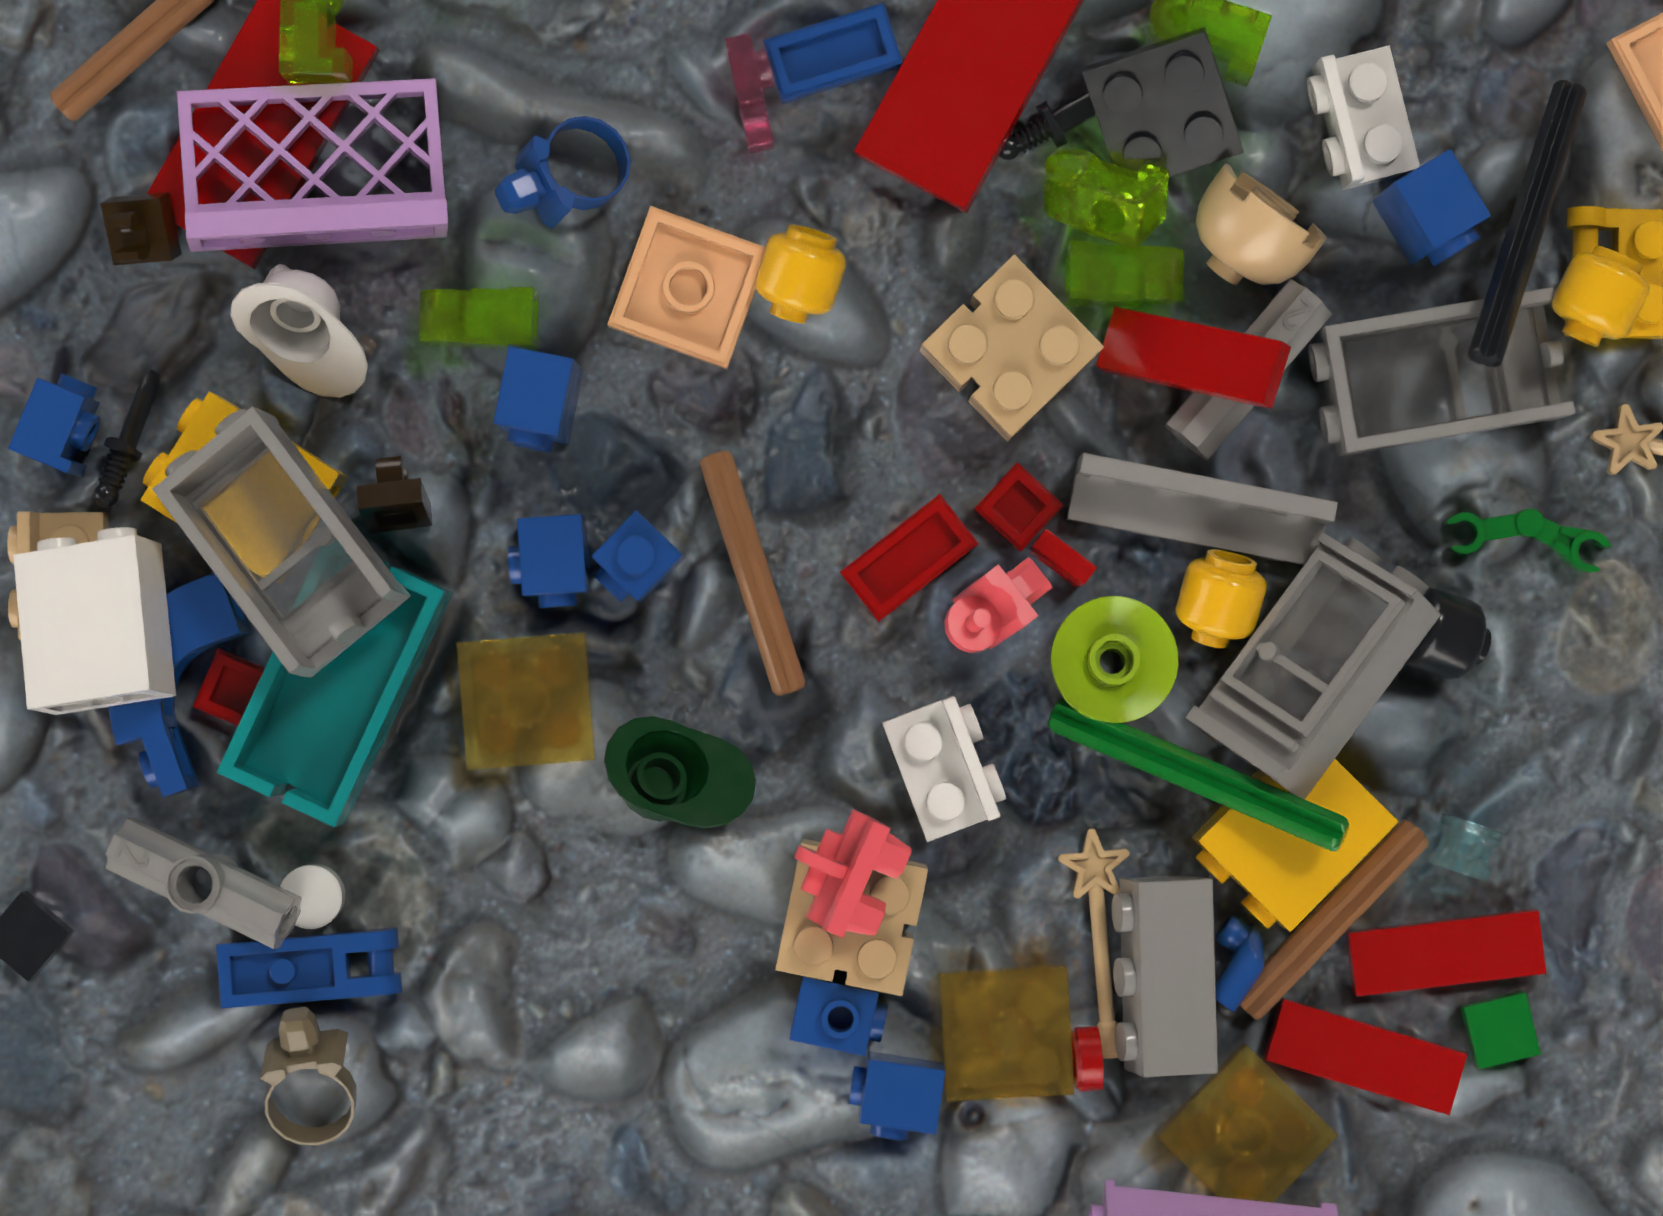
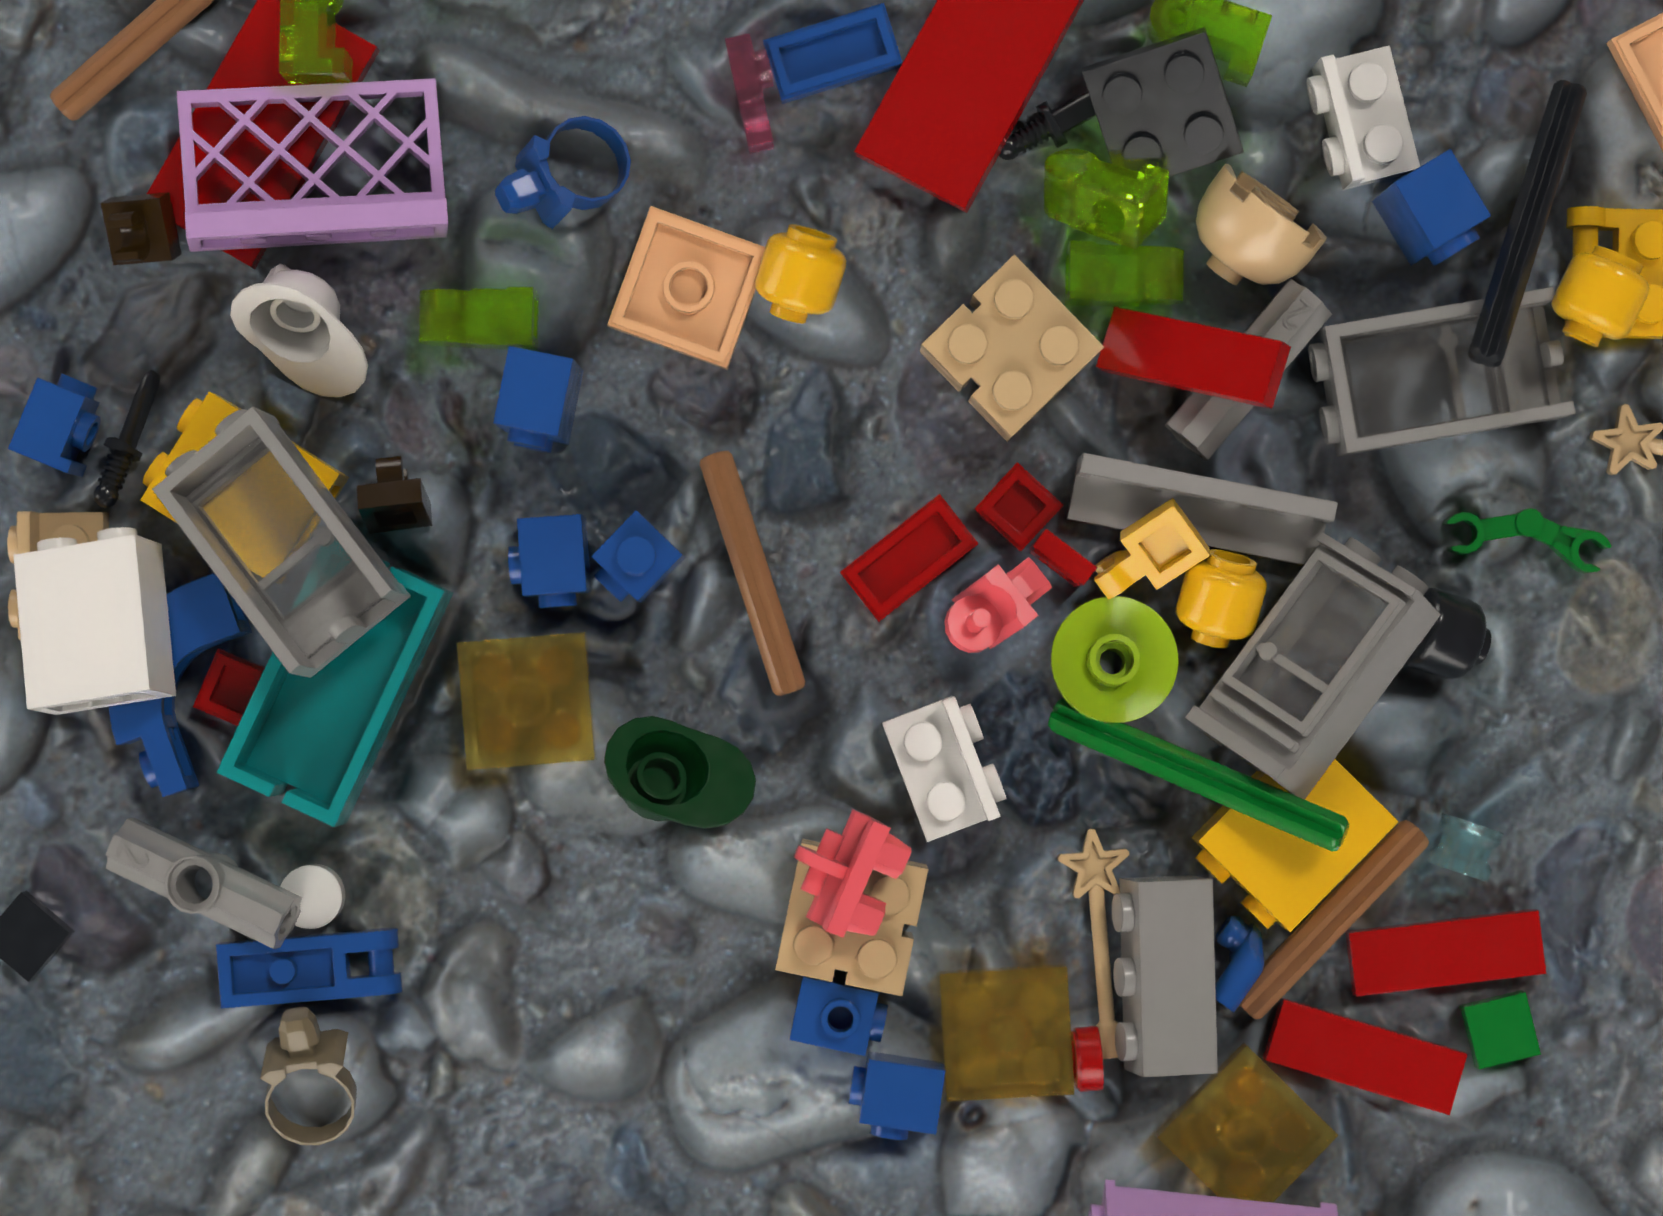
none -> yellow plate [1094,498,1210,600]

